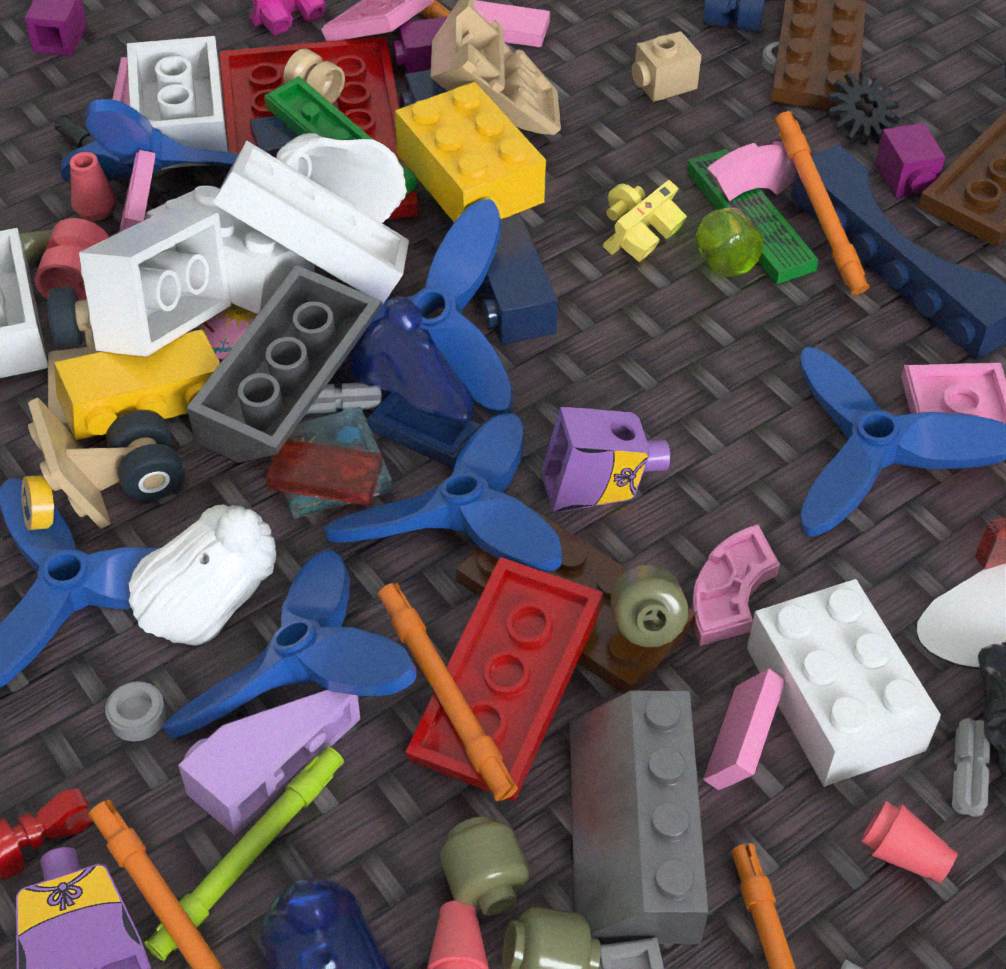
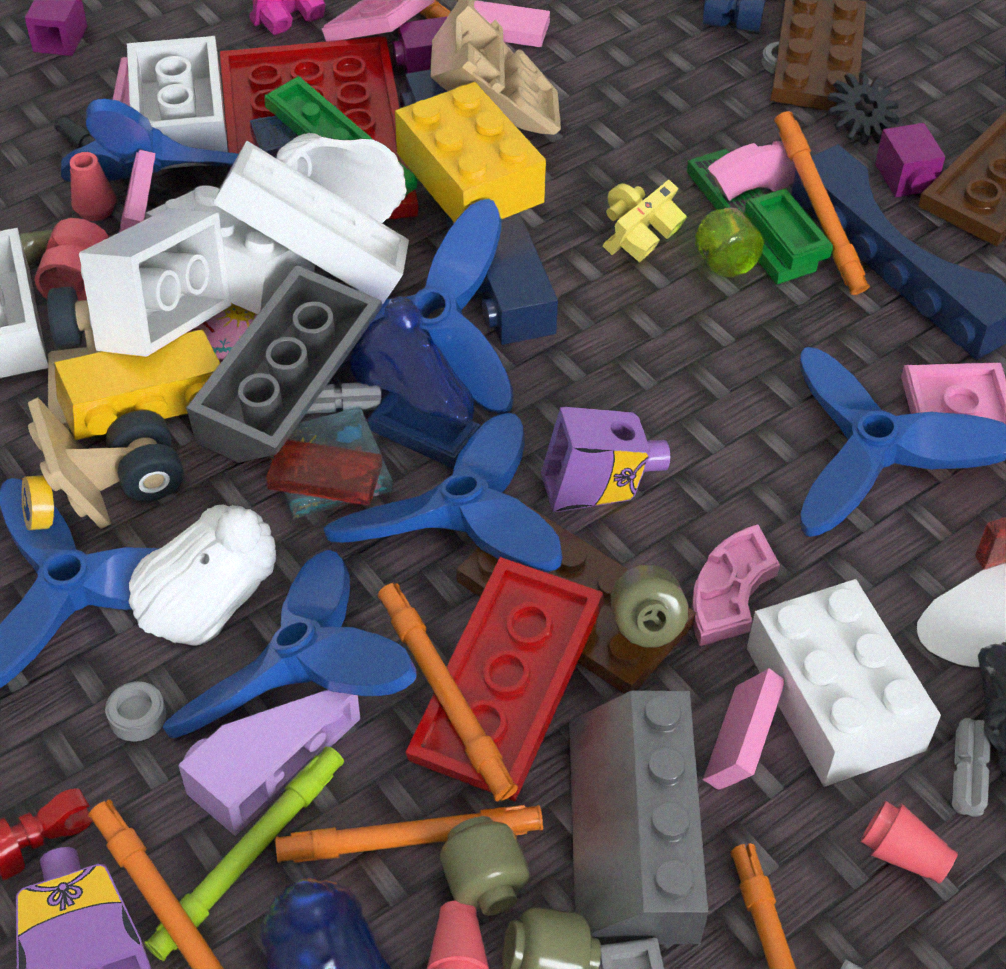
tan wheel [284,48,345,104] -> none
tan brick [632,31,701,102] -> none
none -> orange piece [275,805,543,863]
none -> green tile [744,188,833,270]

